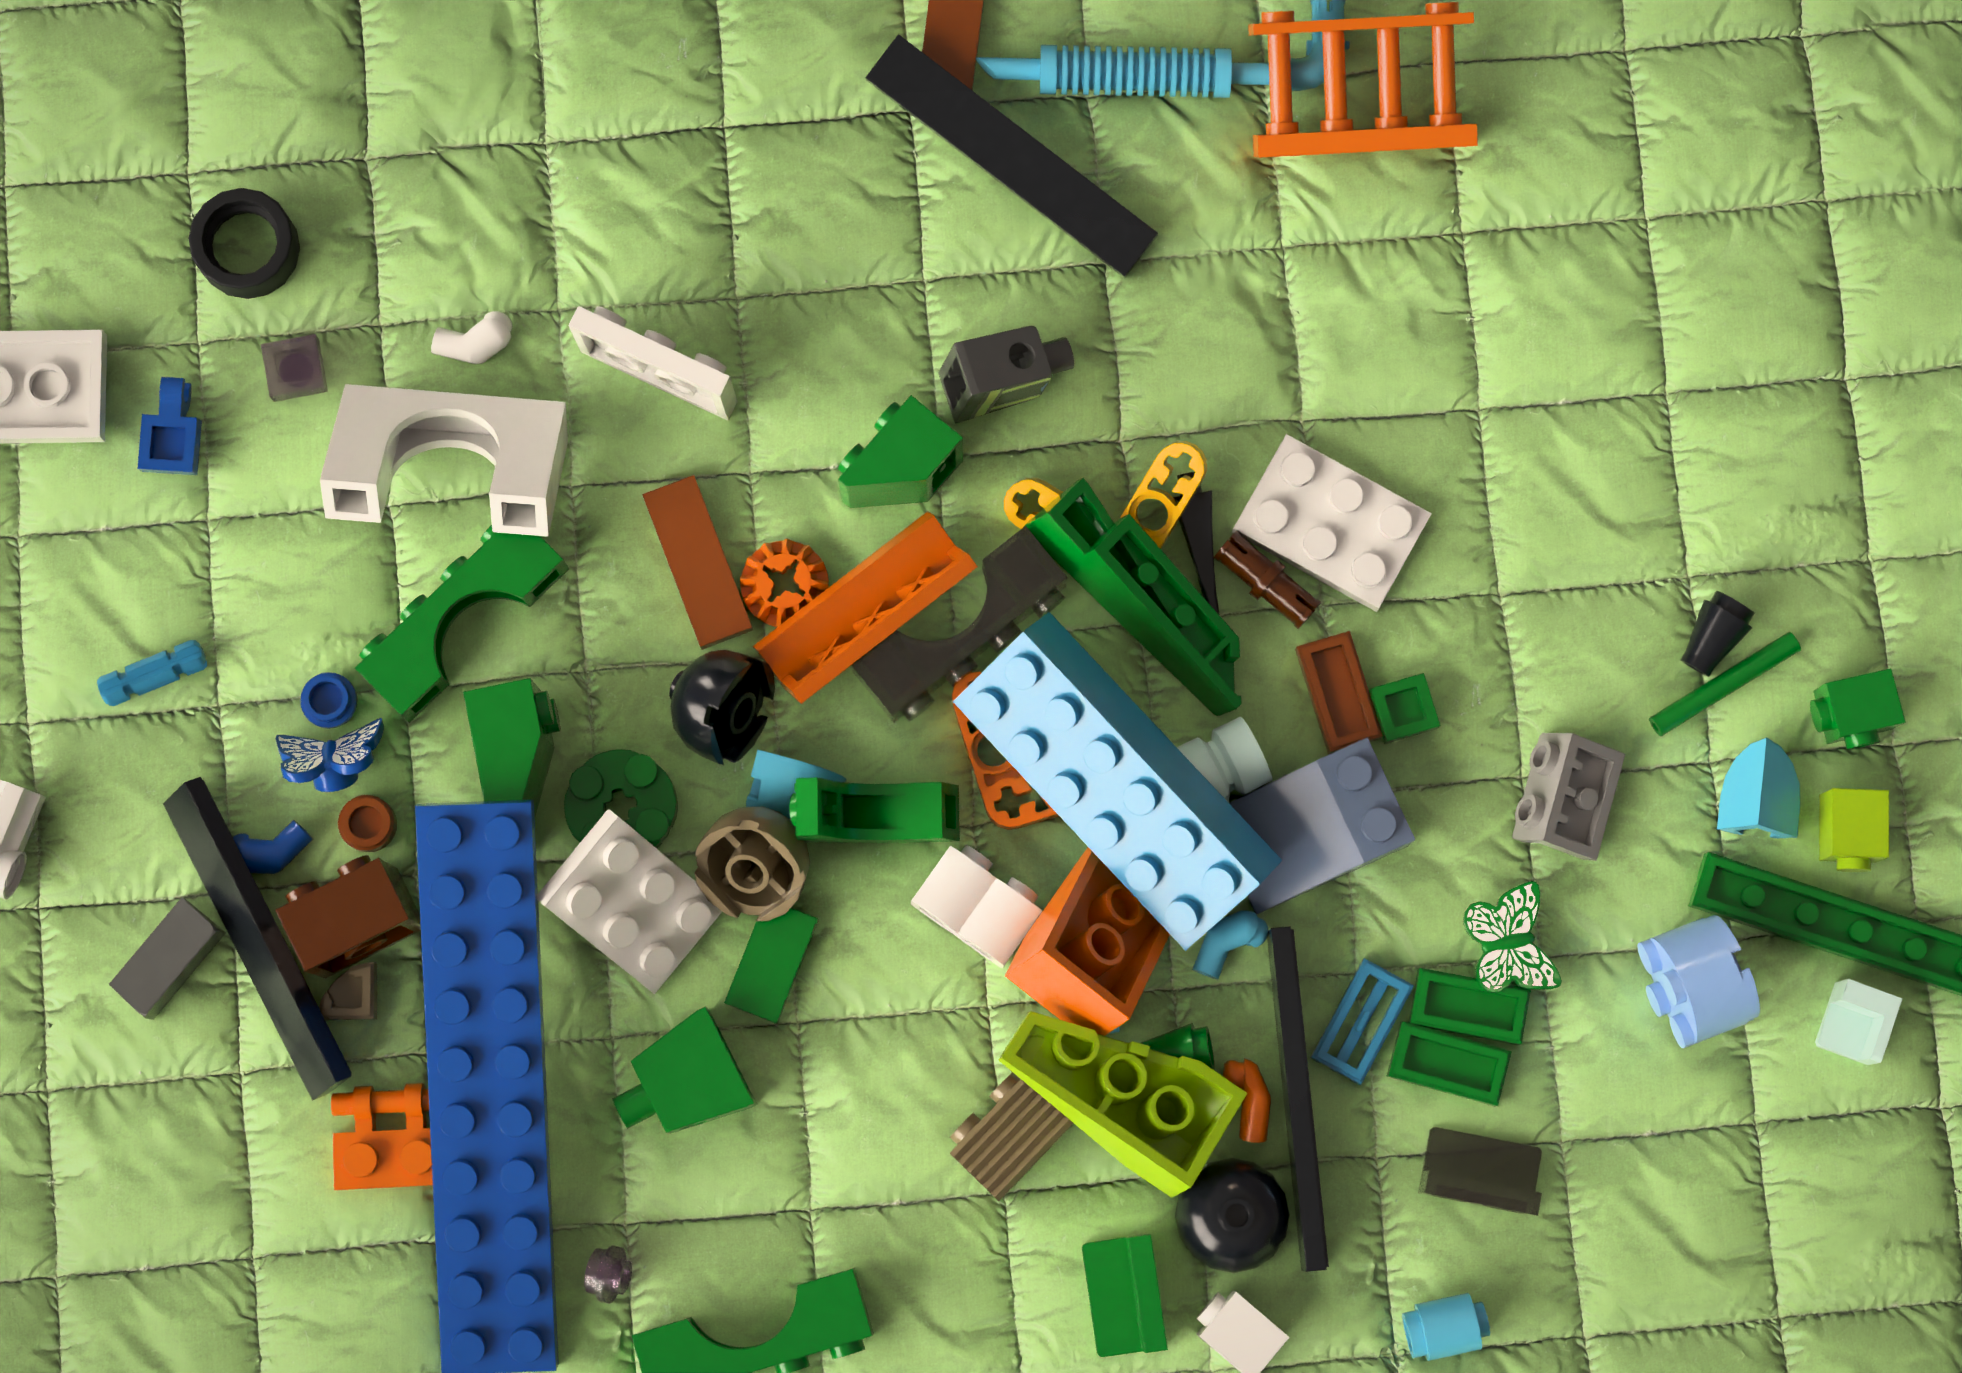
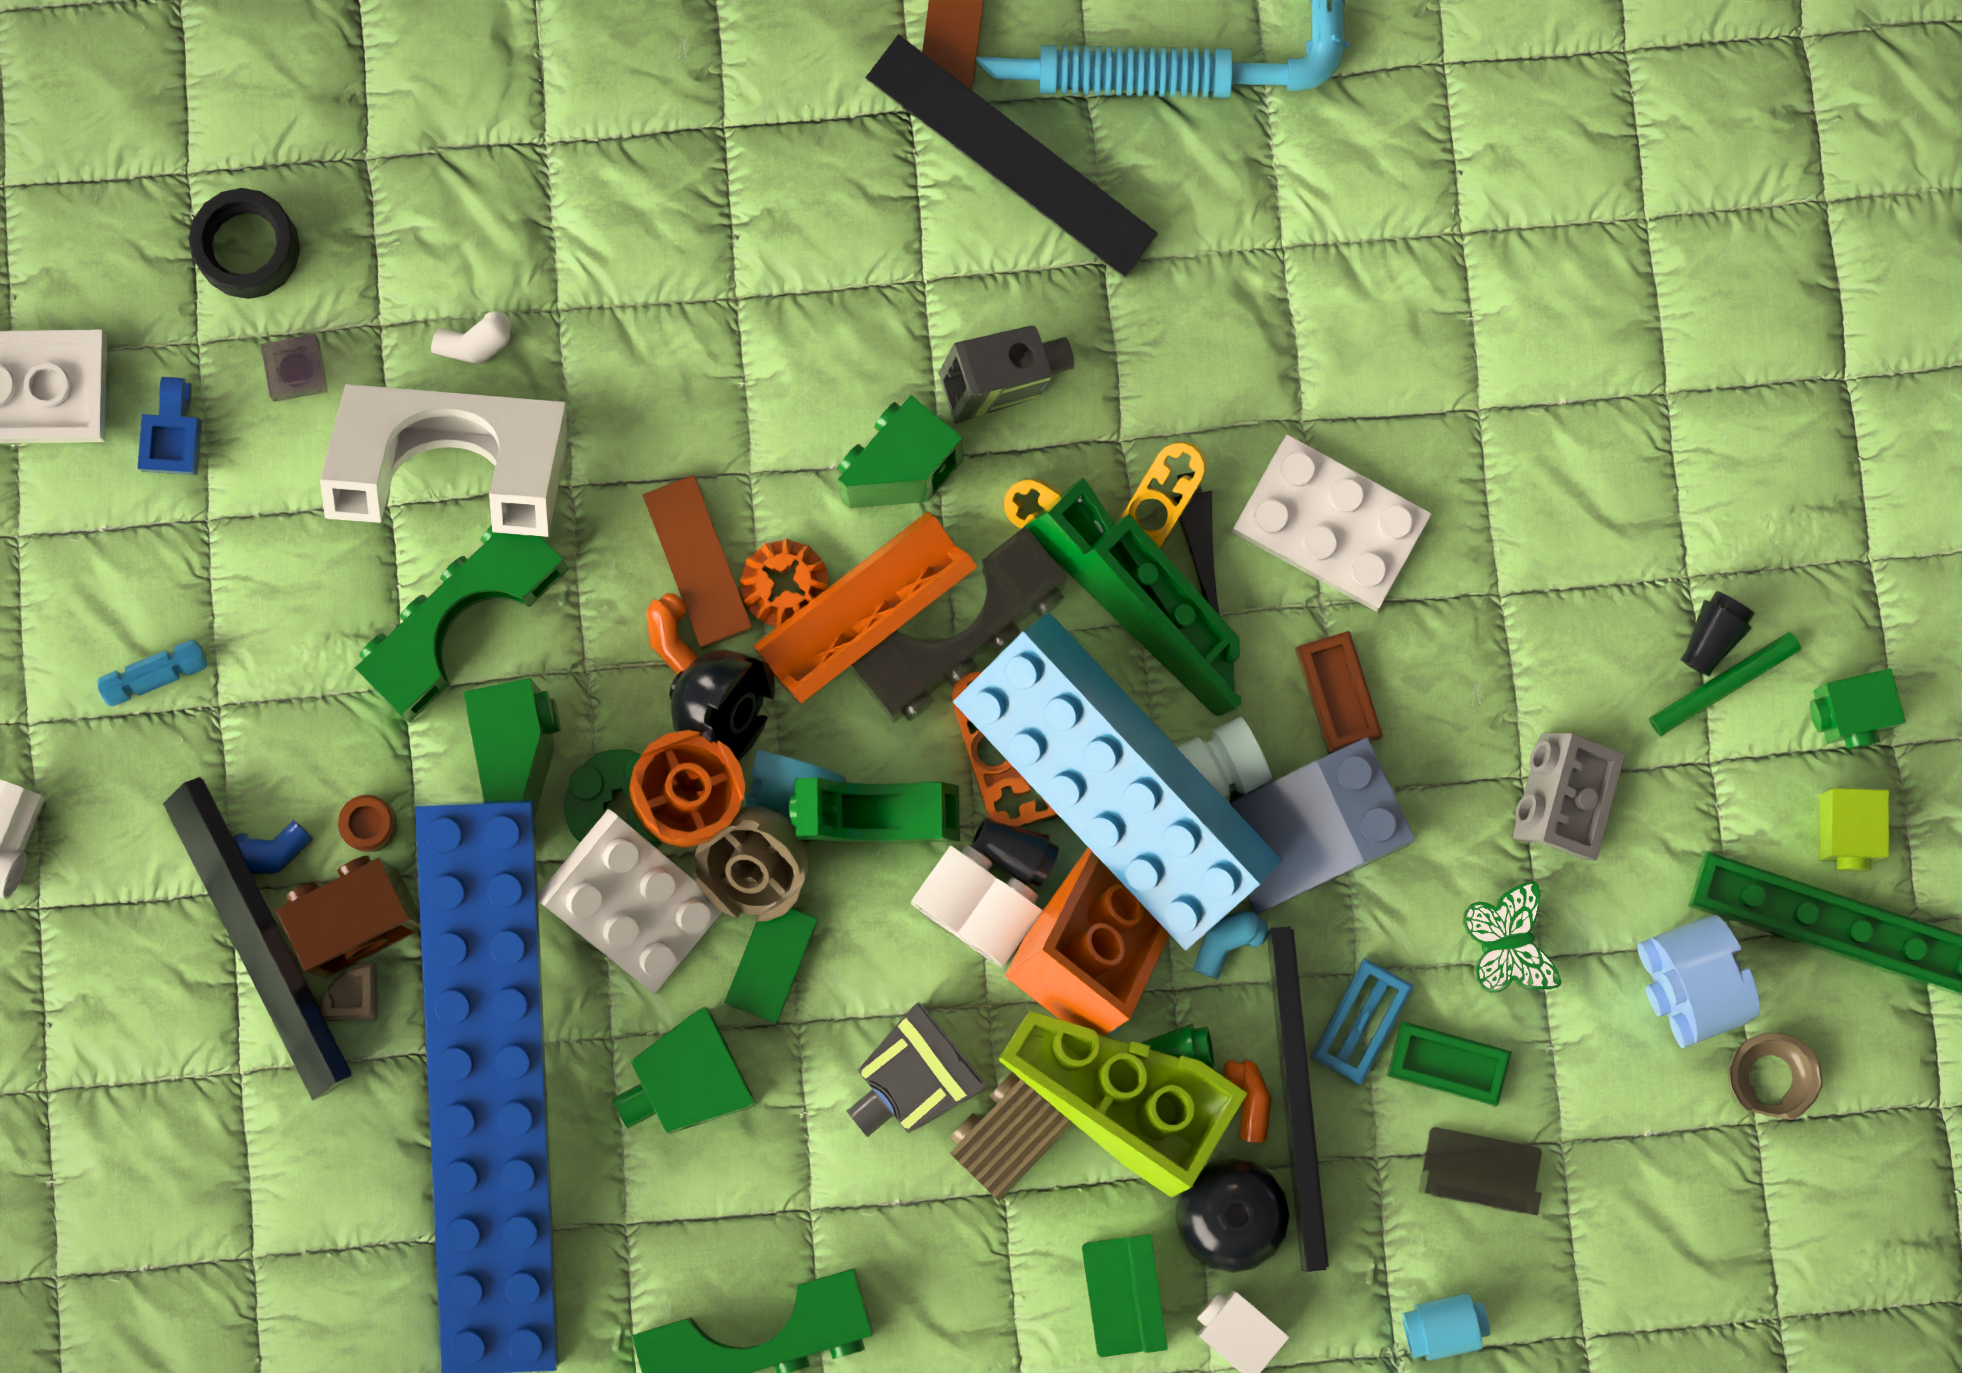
dark grey slope [109,897,226,1020] -> none
blue animal [275,718,384,792] -> none
blue plate [300,672,358,729] -> none
orange plate [331,1083,433,1190] -> none
white plate [568,306,738,421] -> none
plate [584,1245,632,1304] -> none
reddish brown pin [1214,531,1321,629] -> none
orange fence [1248,2,1478,158] -> none
green plate [1369,673,1441,744] -> none
green tile [1408,968,1531,1045] -> none
medium azure brick [1717,738,1800,839] -> none
light aqua panel [1815,979,1903,1065] -> none
none -> orange cylinder [629,730,746,848]
none -> orange arm [646,593,699,674]
none -> torso [846,1002,987,1137]
none -> black cone [971,817,1059,887]
none -> dark tan piece [1728,1032,1823,1120]

